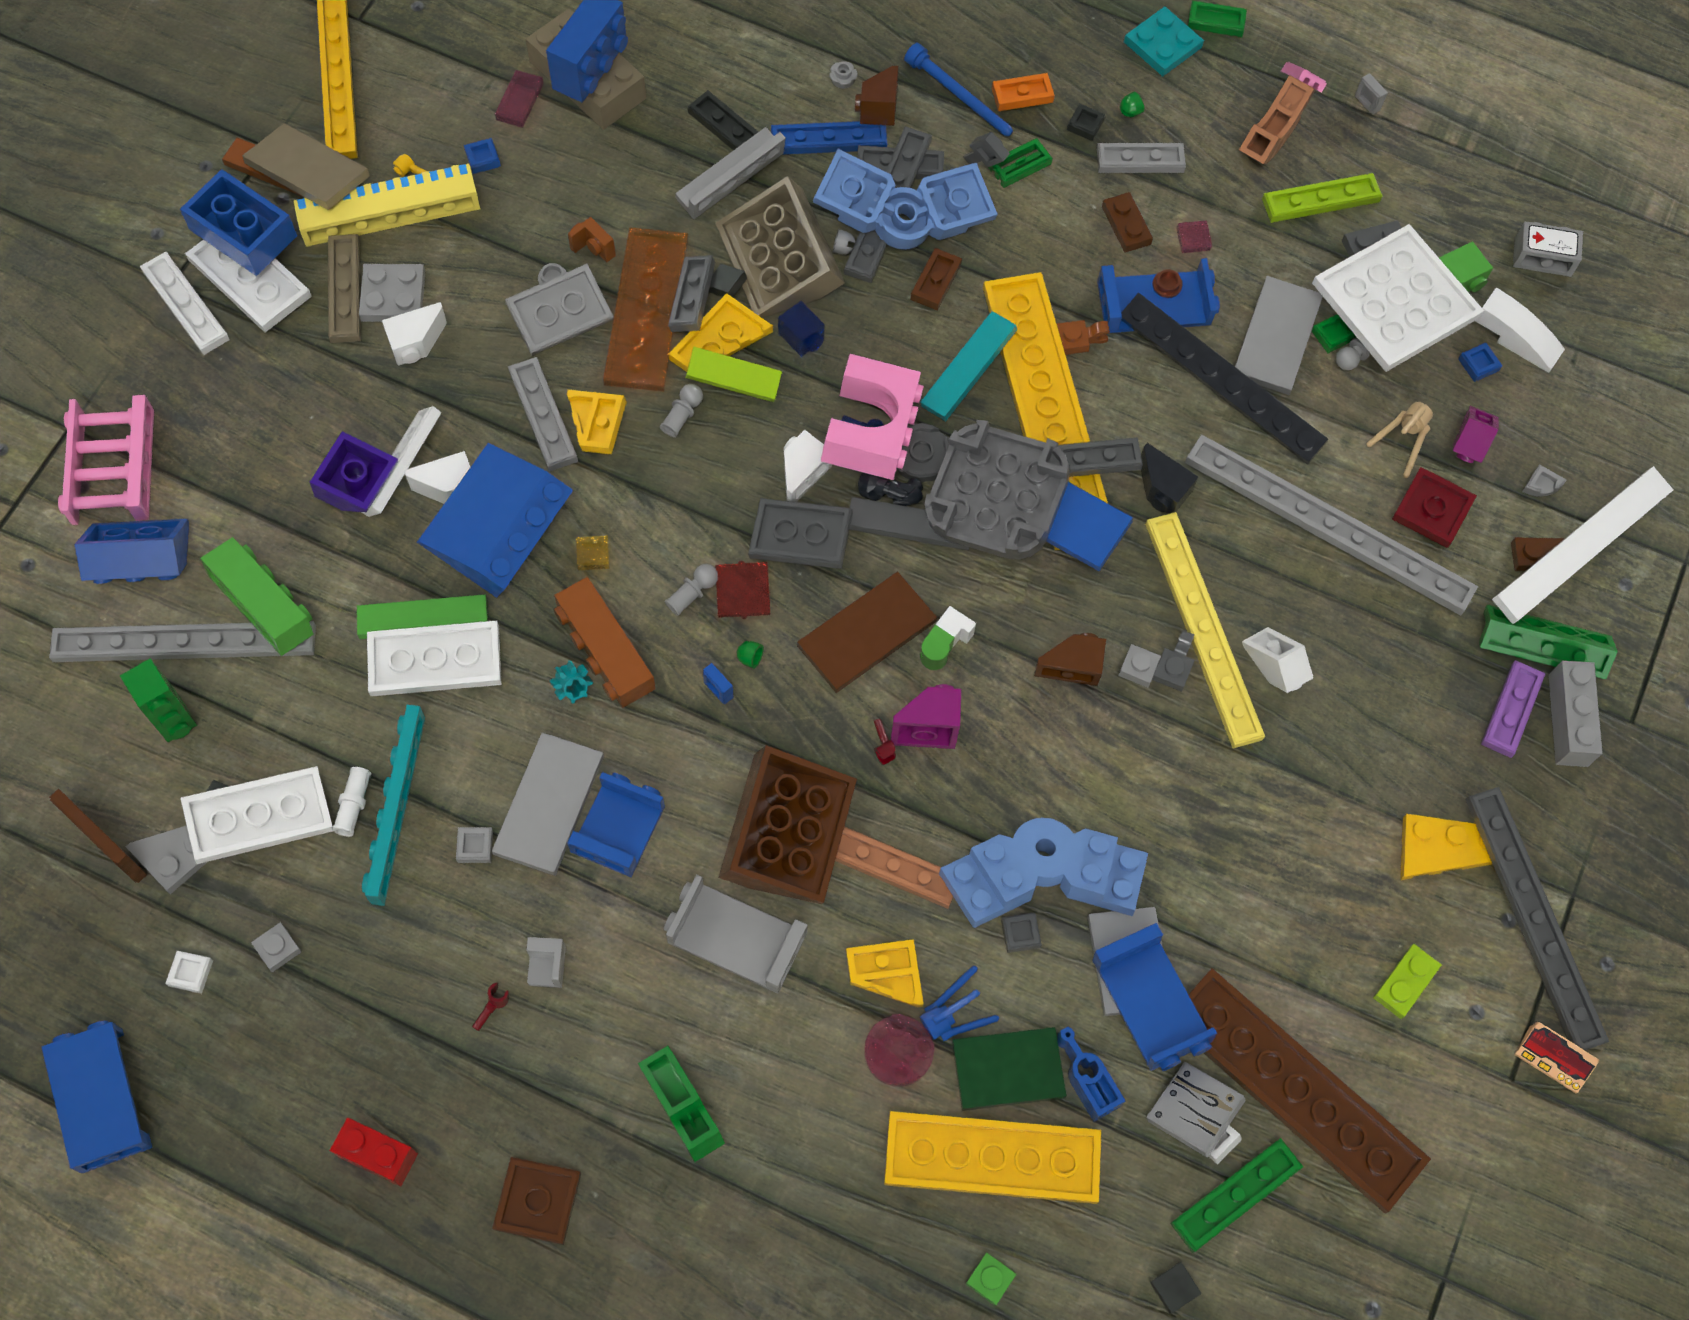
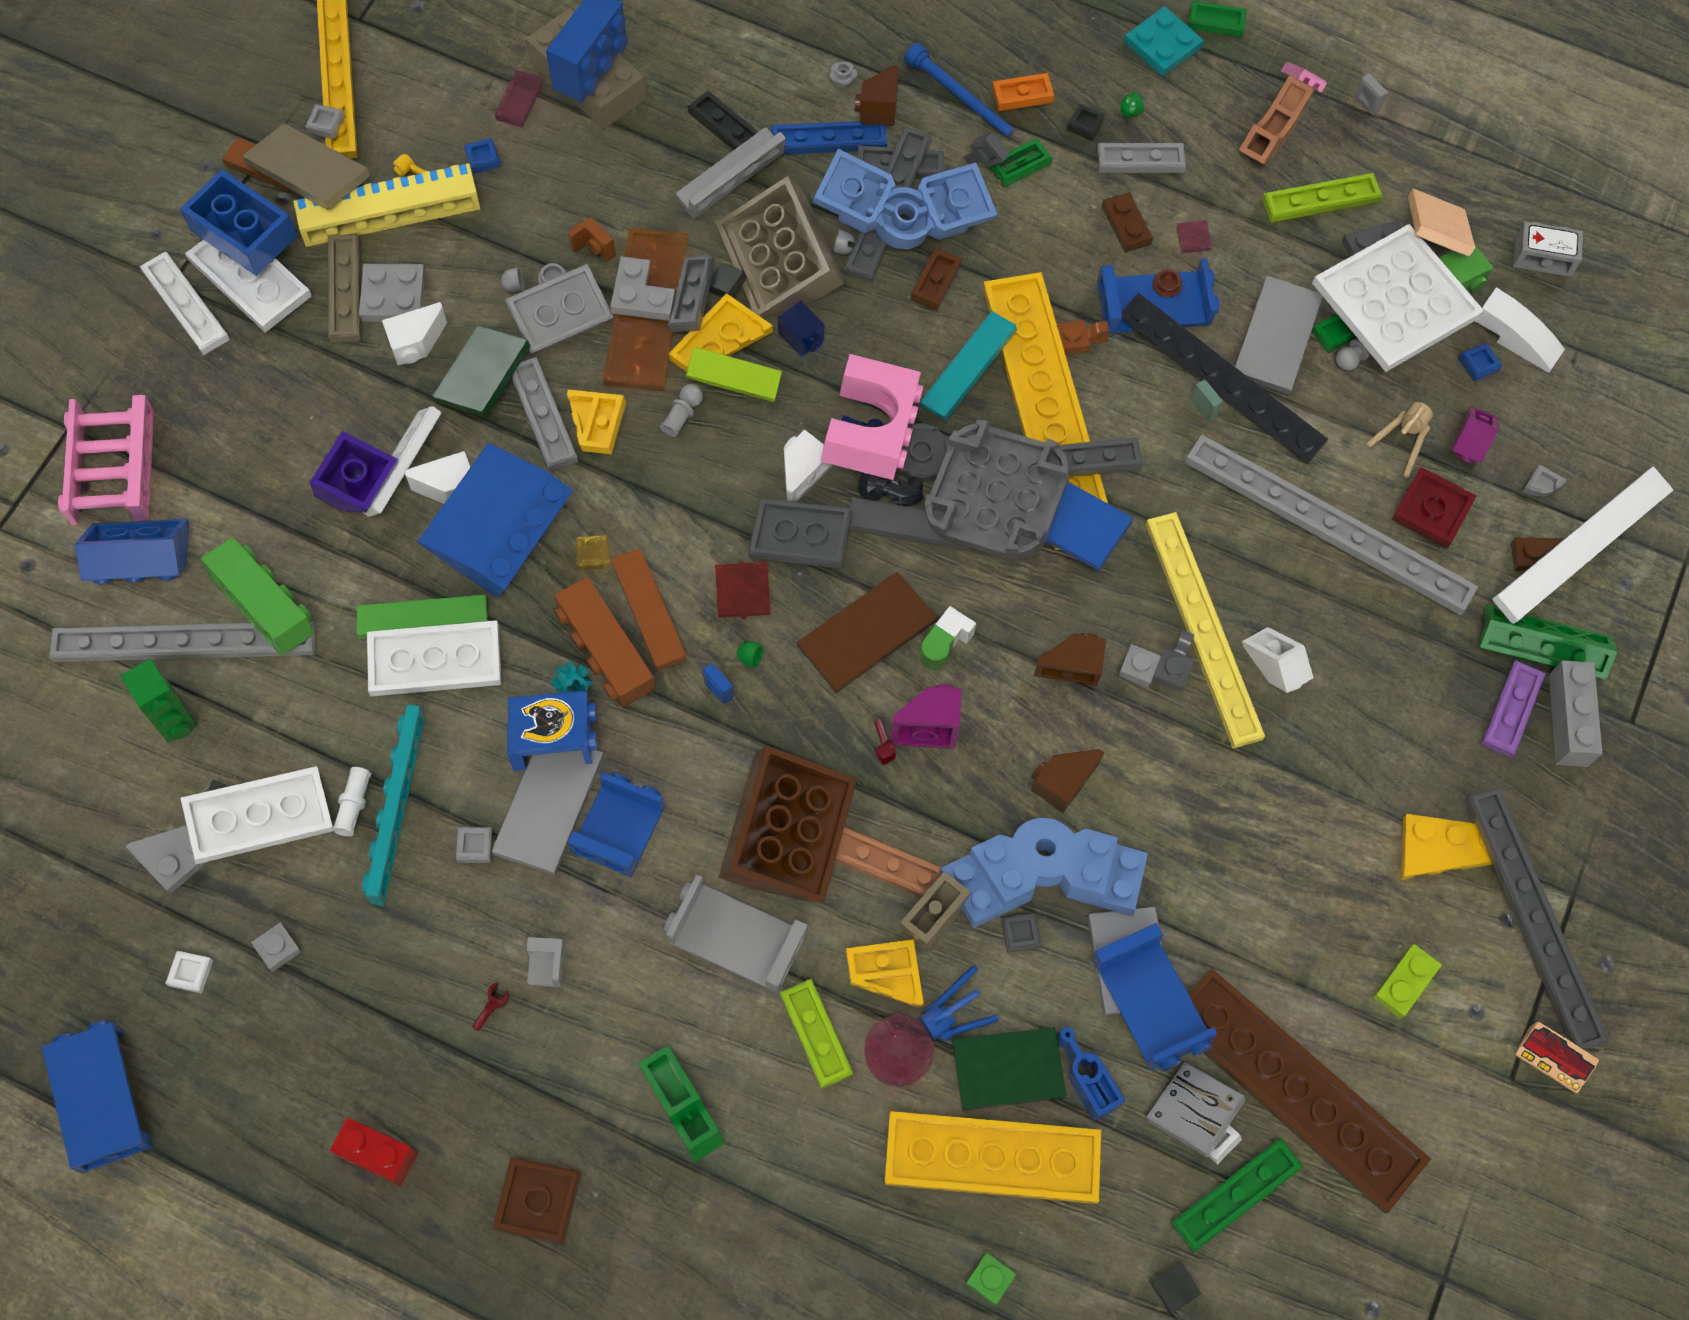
reddish brown tile [50,789,147,883] -> none
light grey pin [664,564,718,616] -> none
black slope [1141,442,1198,514] -> none
none -> light grey tile [305,104,345,140]
none -> tile [432,326,531,418]
none -> light grey hinge [501,267,525,293]
none -> blue panel [507,690,598,771]
none -> light grey plate [610,256,675,321]
none -> dark orange tile [611,548,687,671]
none -> lime tile [780,979,853,1089]
none -> dark tan slope [900,871,971,954]
none -> reddish brown slope [1031,749,1104,813]
none -> sand green tile [1190,379,1223,422]
none -> light nougat tile [1408,188,1475,256]

